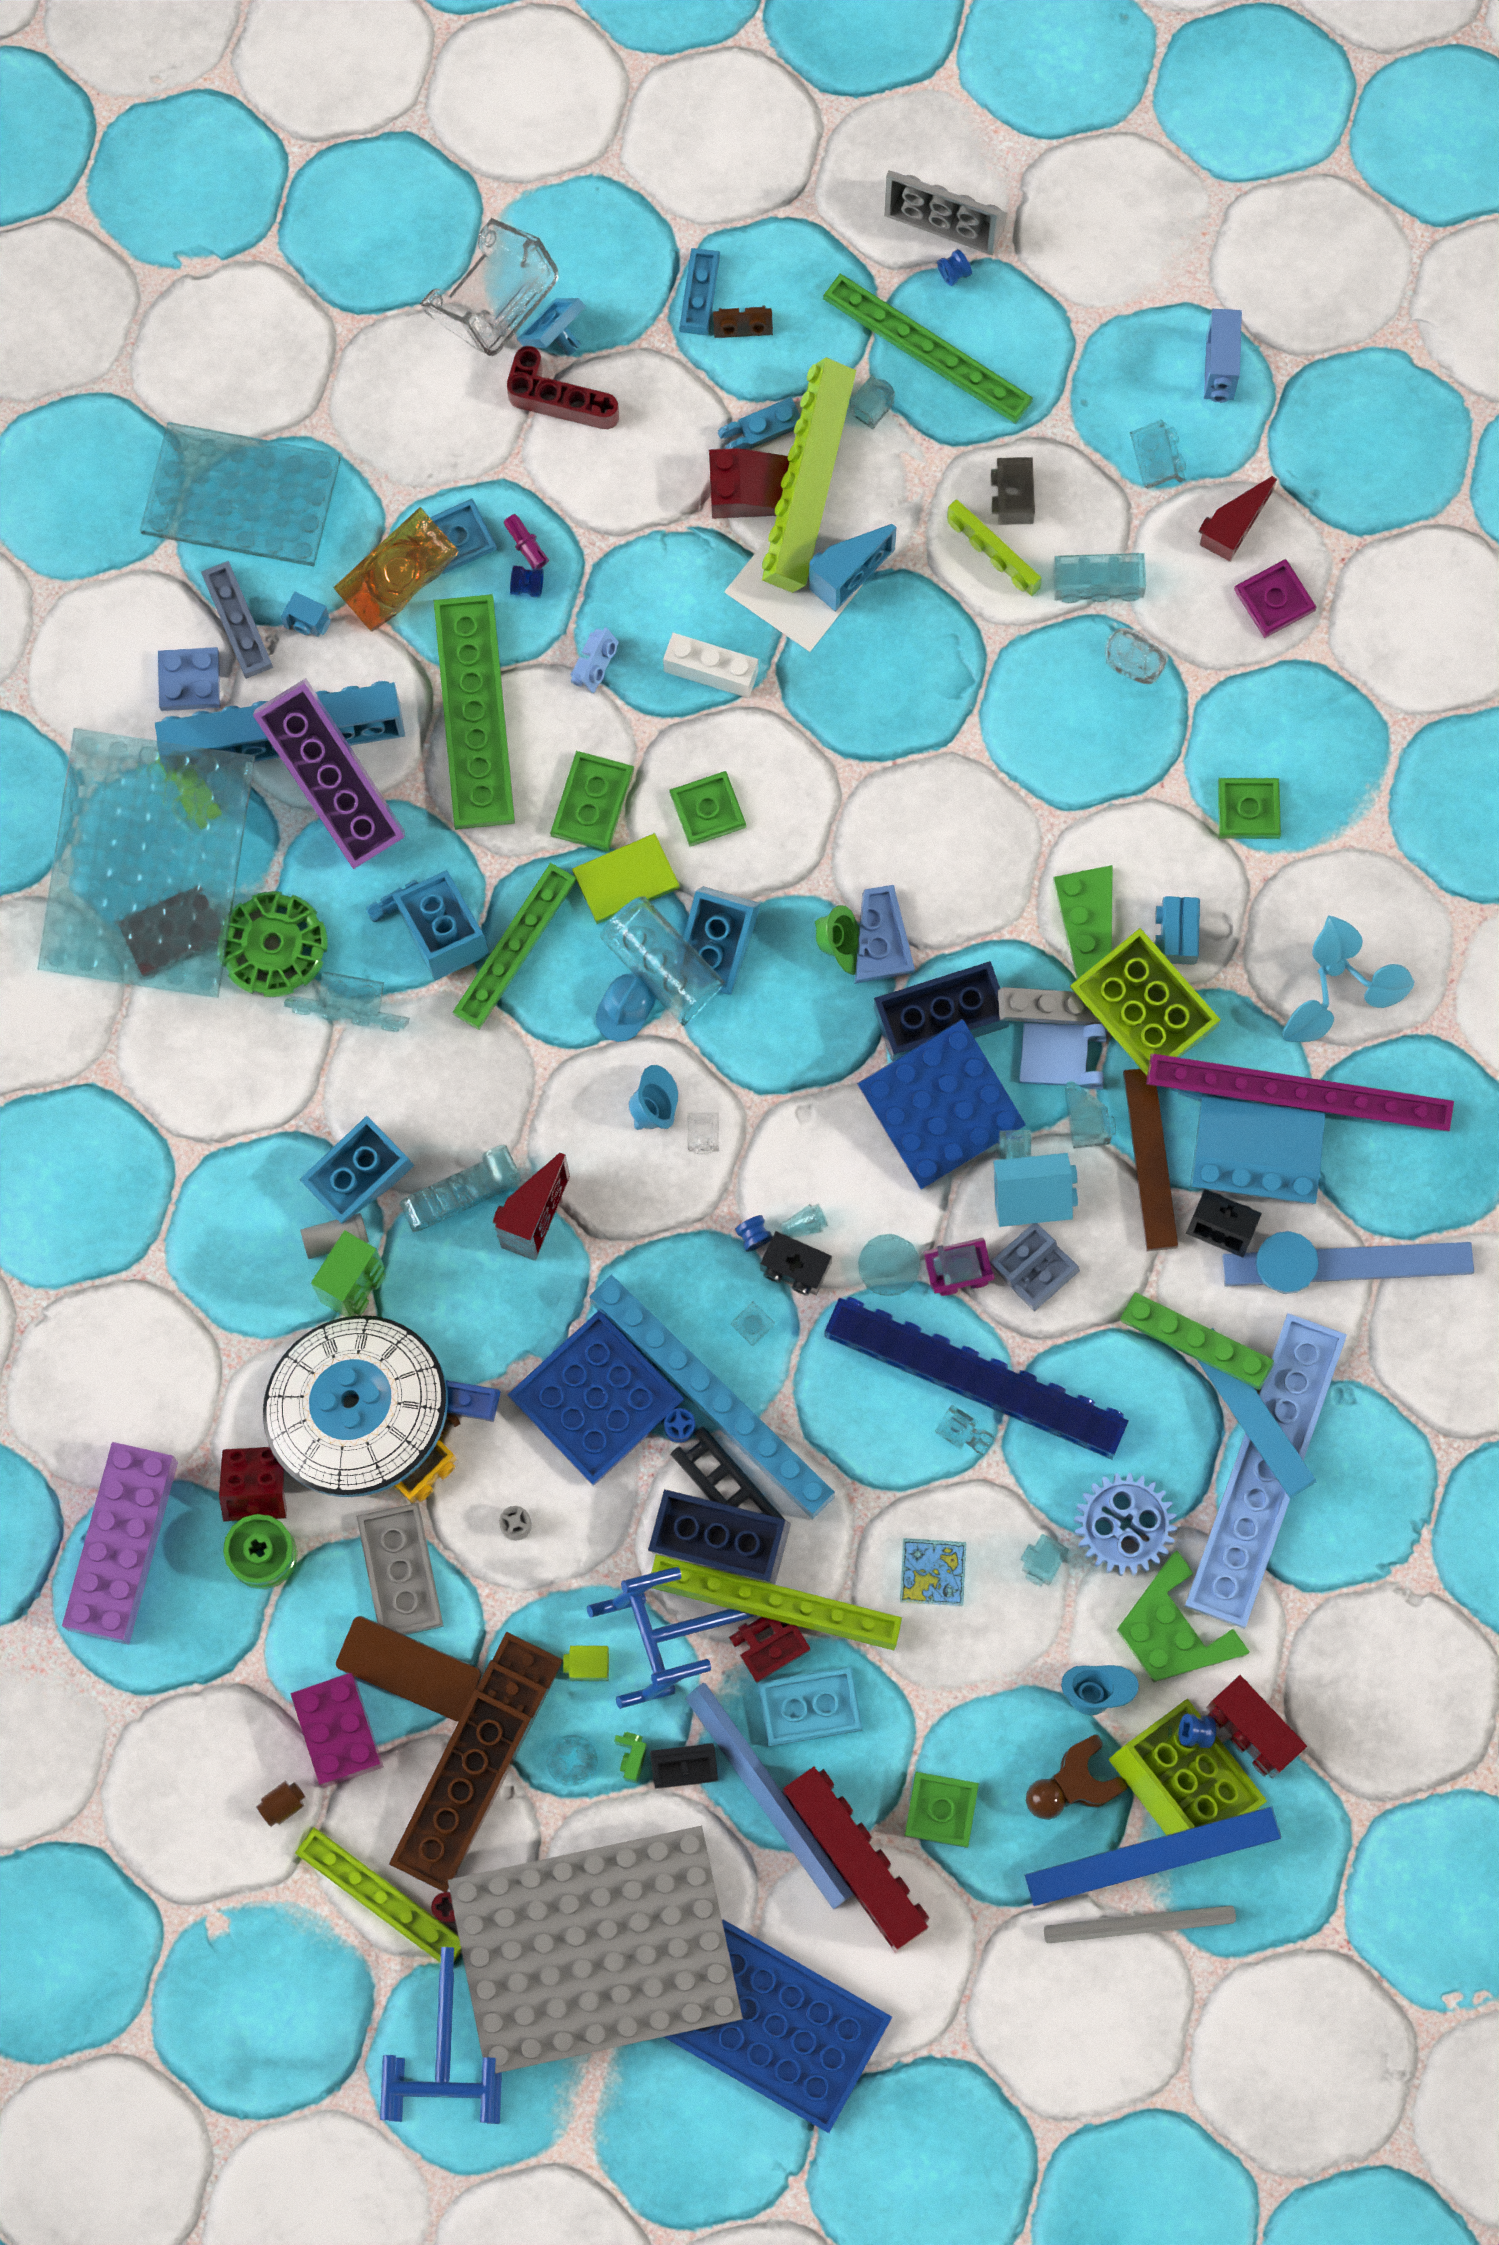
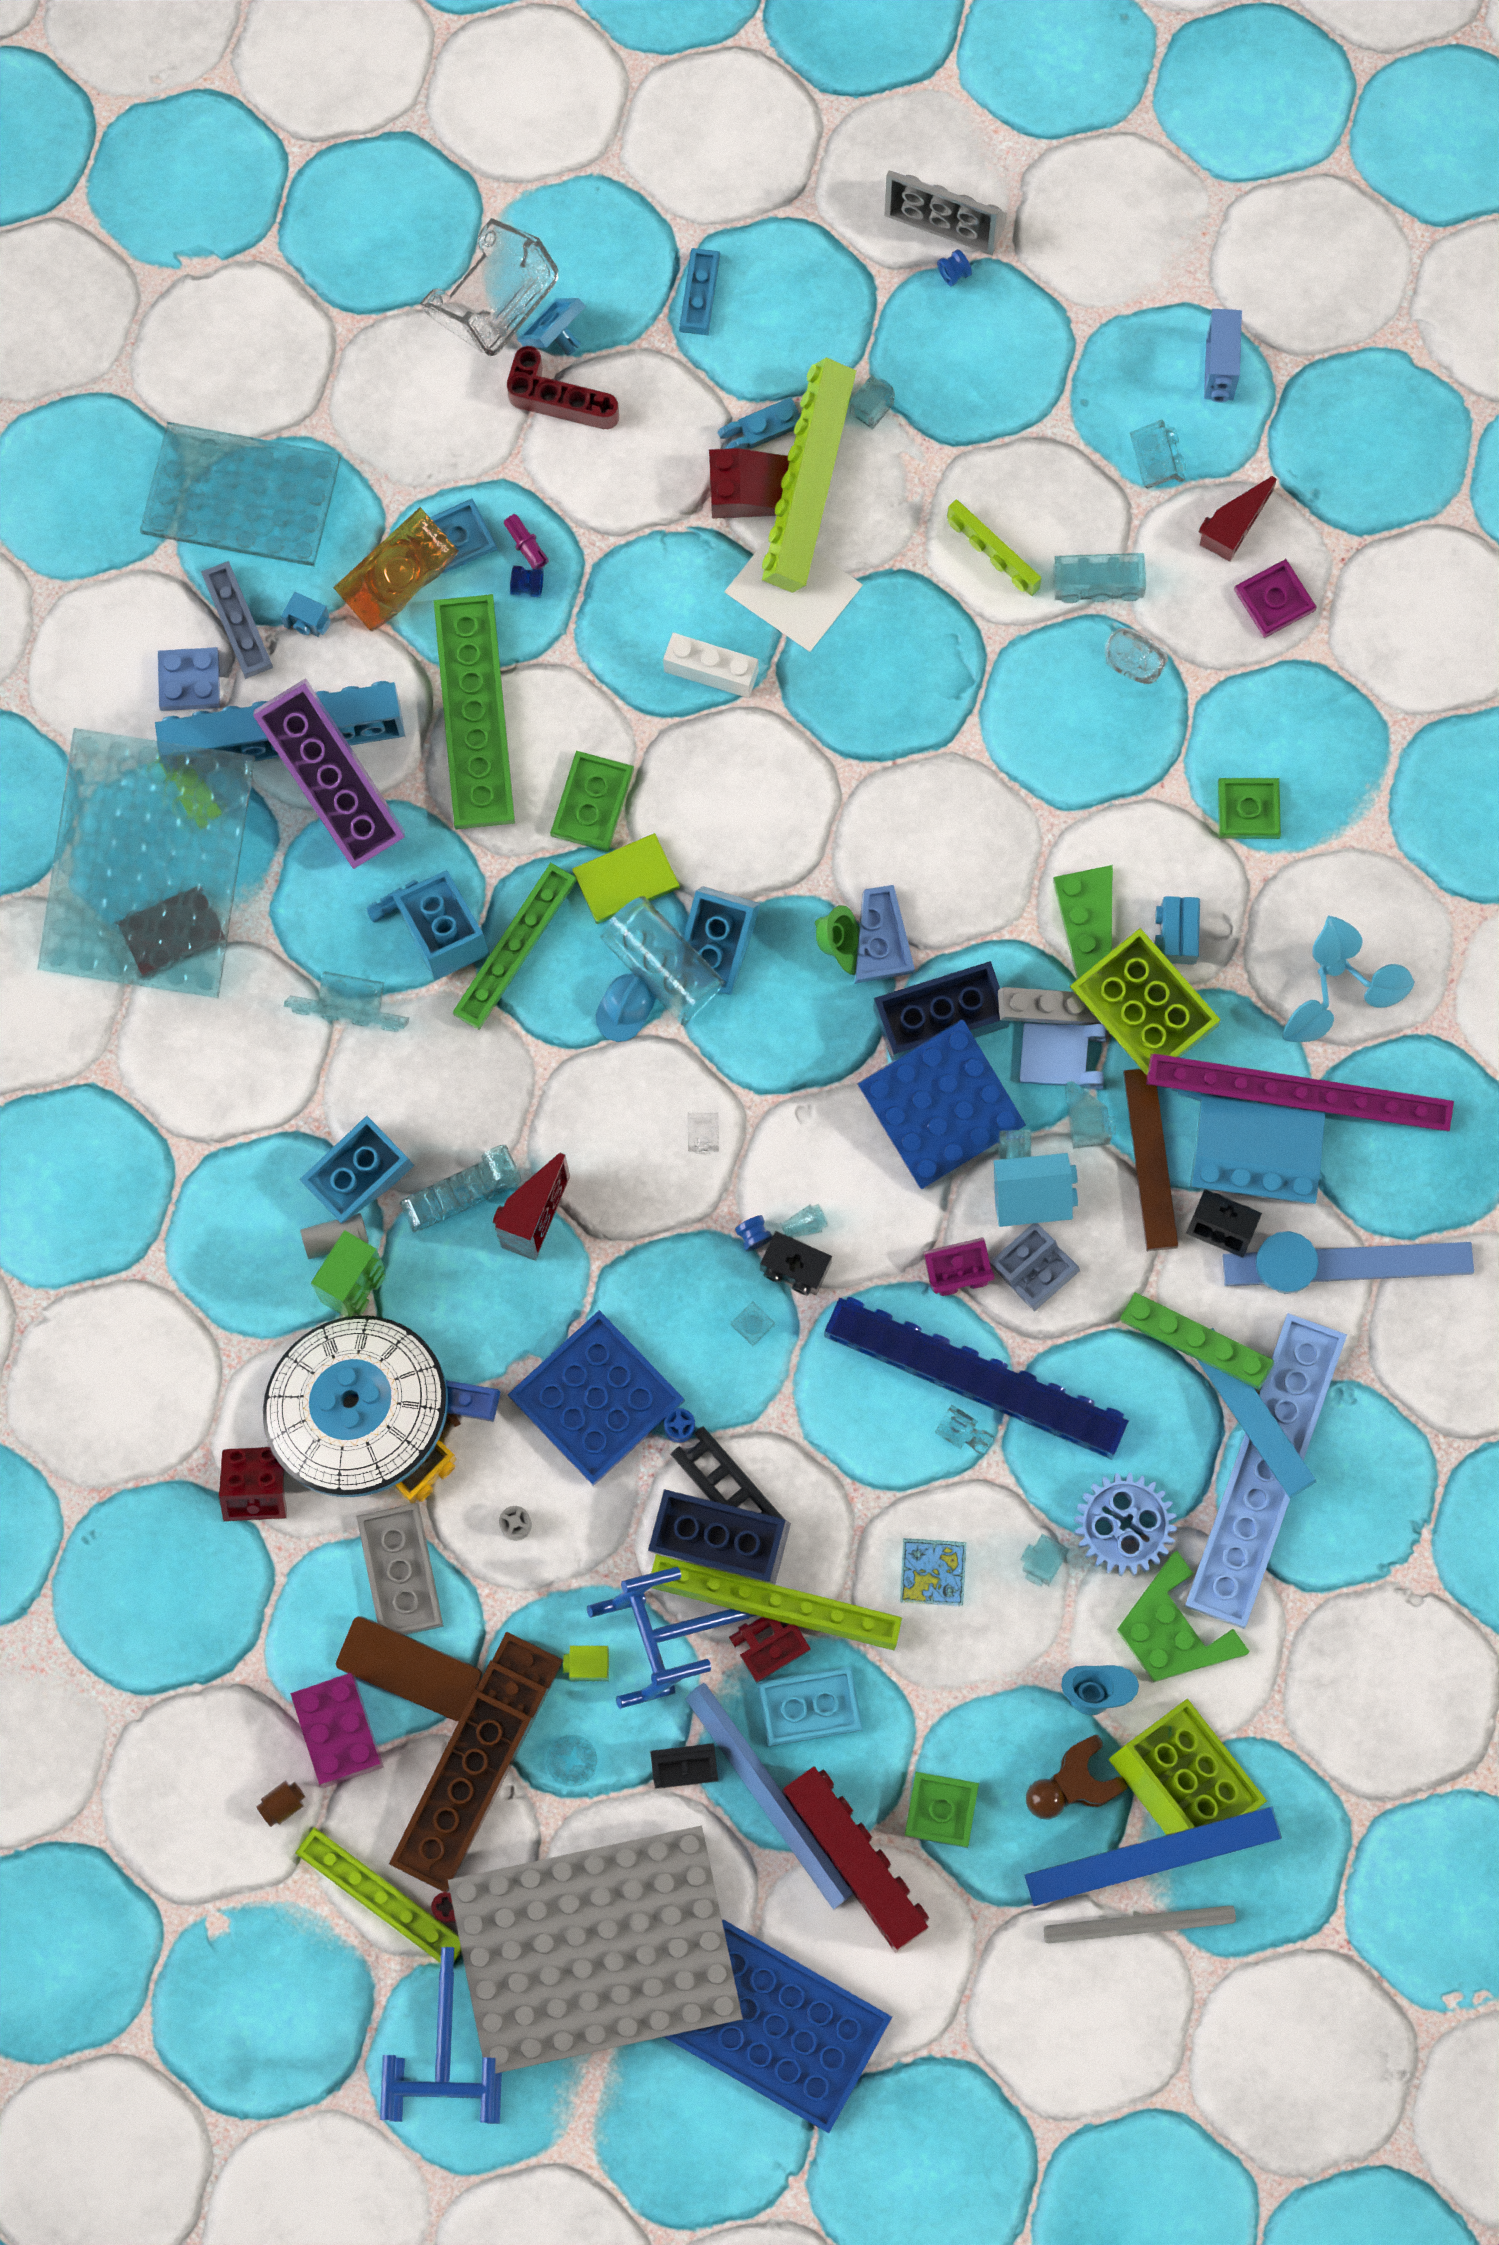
medium lavender brick [62,1442,178,1645] -> none
bright green plate [218,891,328,997] -> none
bright green wheel [223,1514,298,1590] -> none
light blue hinge [570,627,619,693] -> none
dark azure brick [589,1274,835,1520] -> none
bright green bracket [614,1732,648,1784] -> none
dark azure piece [629,1065,678,1130] -> none
bright green tile [669,771,746,847] -> none
reddish brown hinge [713,305,773,338] -> none
dark azure slope [809,524,897,612] -> none
bright green tile [823,273,1033,424] -> none
clear light blue tile [858,1234,920,1296] -> none
clear light blue bracket [933,1245,982,1286] -> none
clear smoke brick [990,457,1035,525] -> none
blue wheel [1178,1714,1216,1748] -> none
dark red brick [1206,1675,1307,1778] -> none

